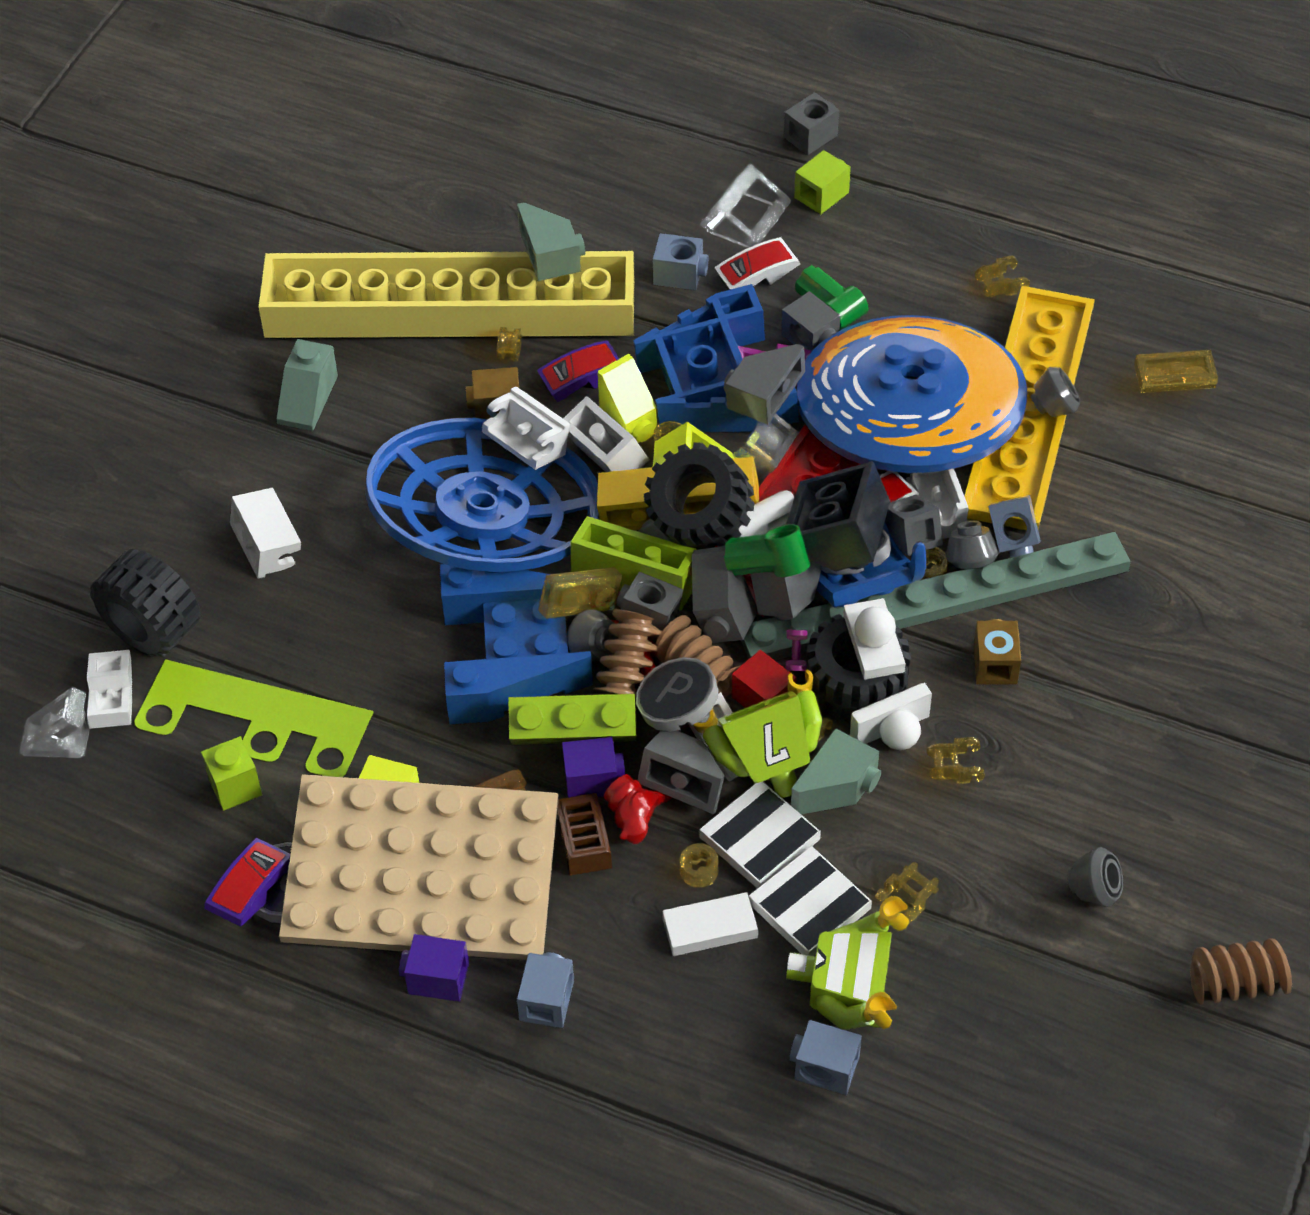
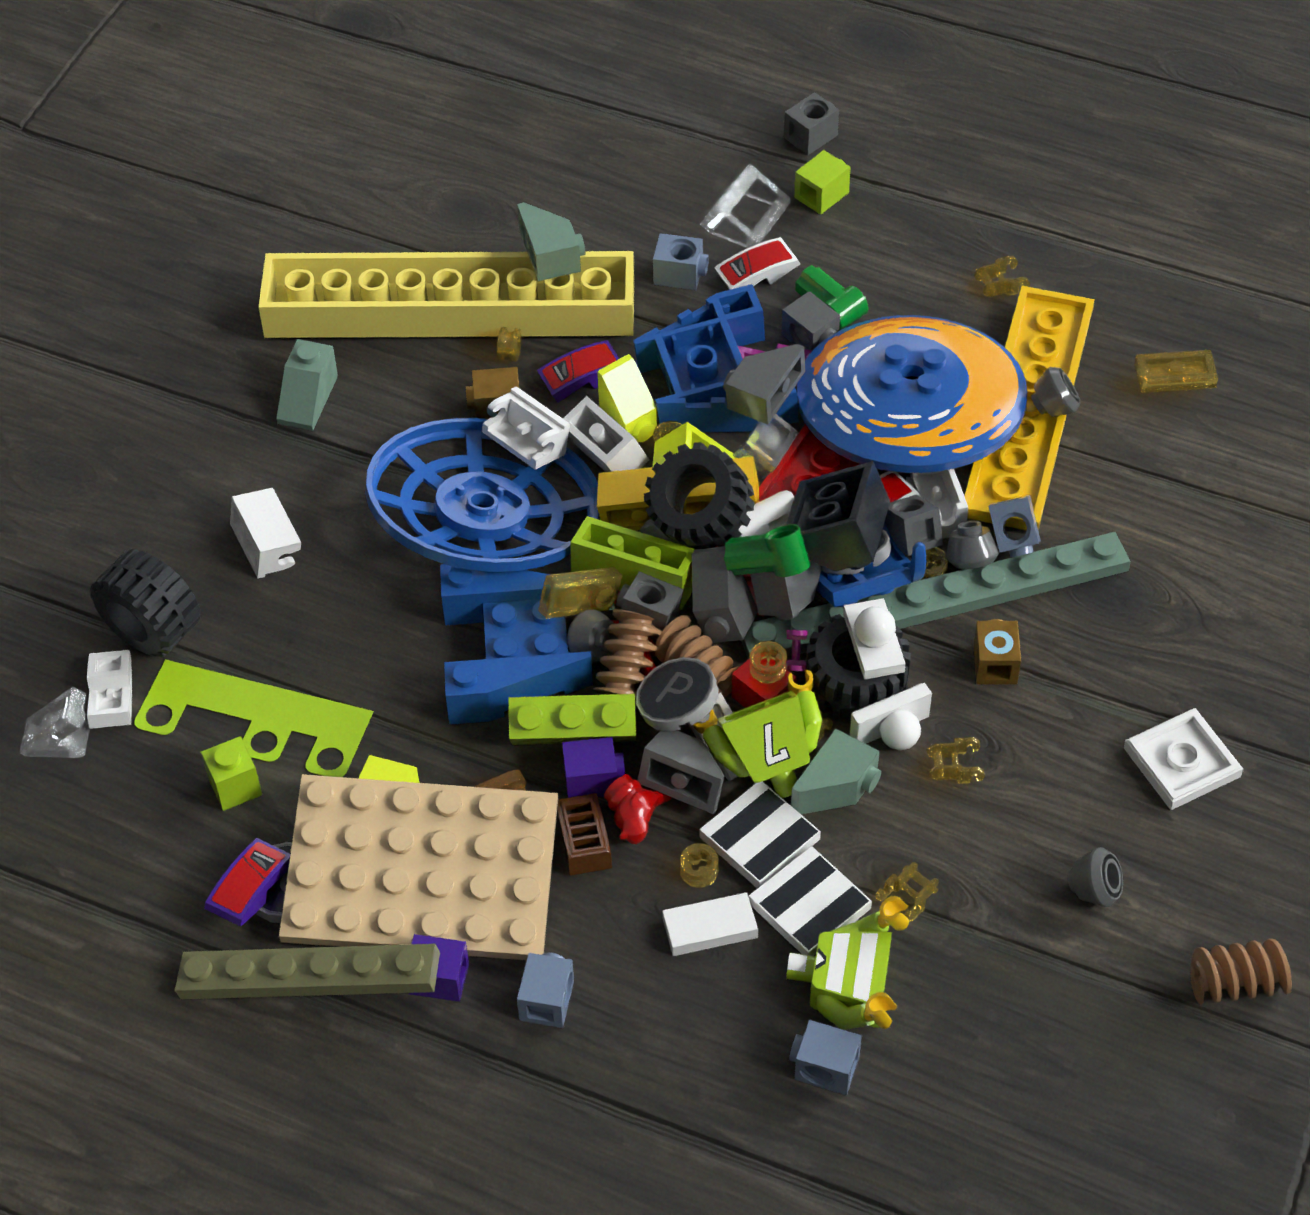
none -> olive plate [175,944,440,999]
none -> clear yellow bush [749,641,787,683]
none -> white tile [1124,708,1243,810]

